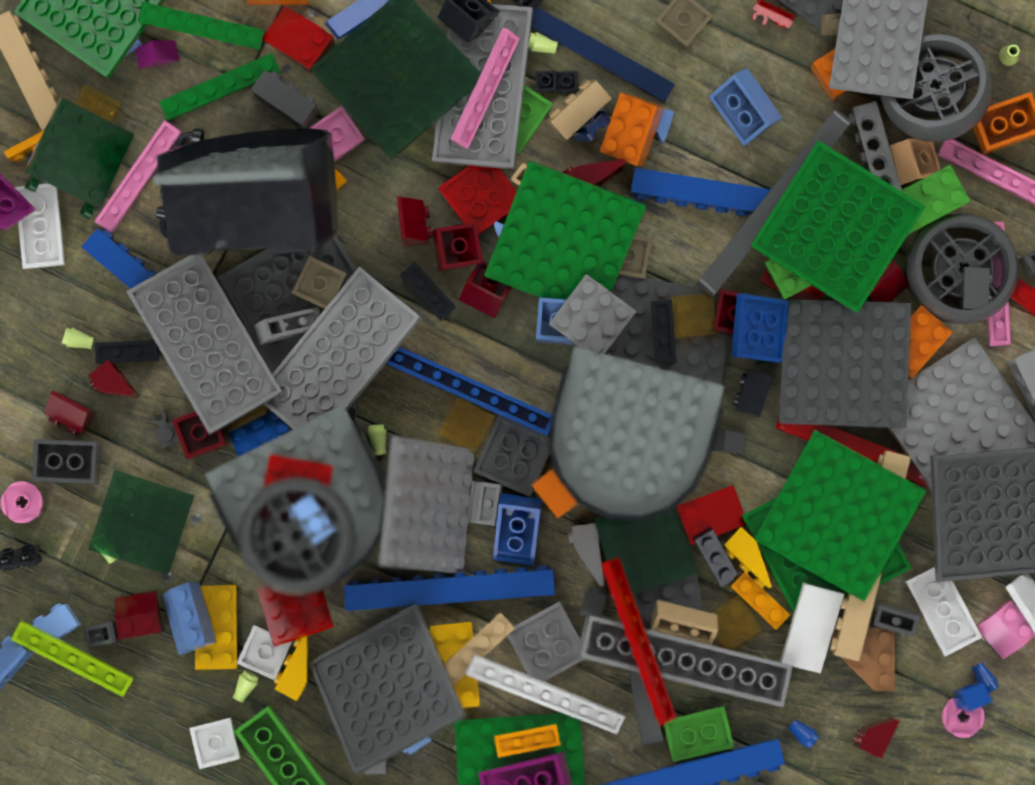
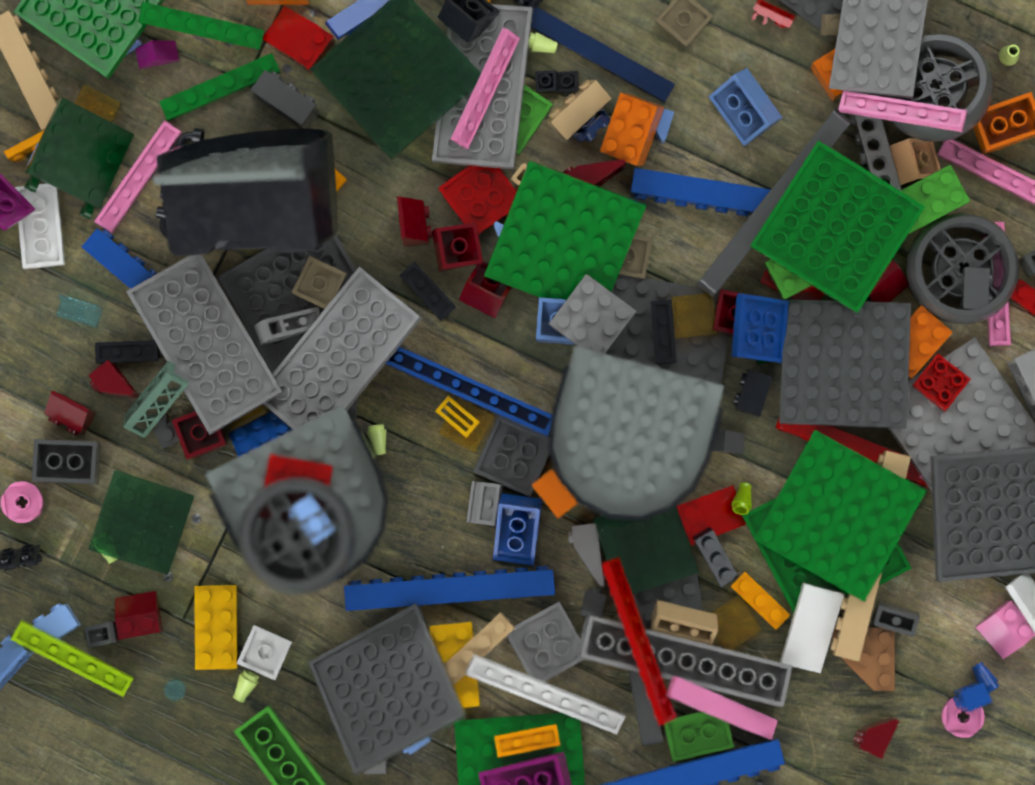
yellowish green cone [62,327,94,350] -> none
medium blue slope [162,582,217,655] -> none
white plate [189,718,241,769] -> none
red plate [257,586,334,647] -> none
yellow slope [274,636,309,701] -> none
bright pink plate [310,106,365,162] -> none
light grey plate [379,436,474,573] -> none
yellow slope [722,527,772,589] -> none
blue cone [788,719,820,749] -> none
white plate [905,567,982,657] -> none
none -> clear light blue panel [56,294,103,328]
none -> sand green fence [123,361,189,438]
none -> clear light blue tile [164,679,186,701]
none -> yellow tile [435,395,480,438]
none -> bright pink tile [666,676,778,740]
none -> lime cone [731,482,752,515]
none -> bright pink tile [838,90,967,132]
none -> red tile [912,353,971,412]

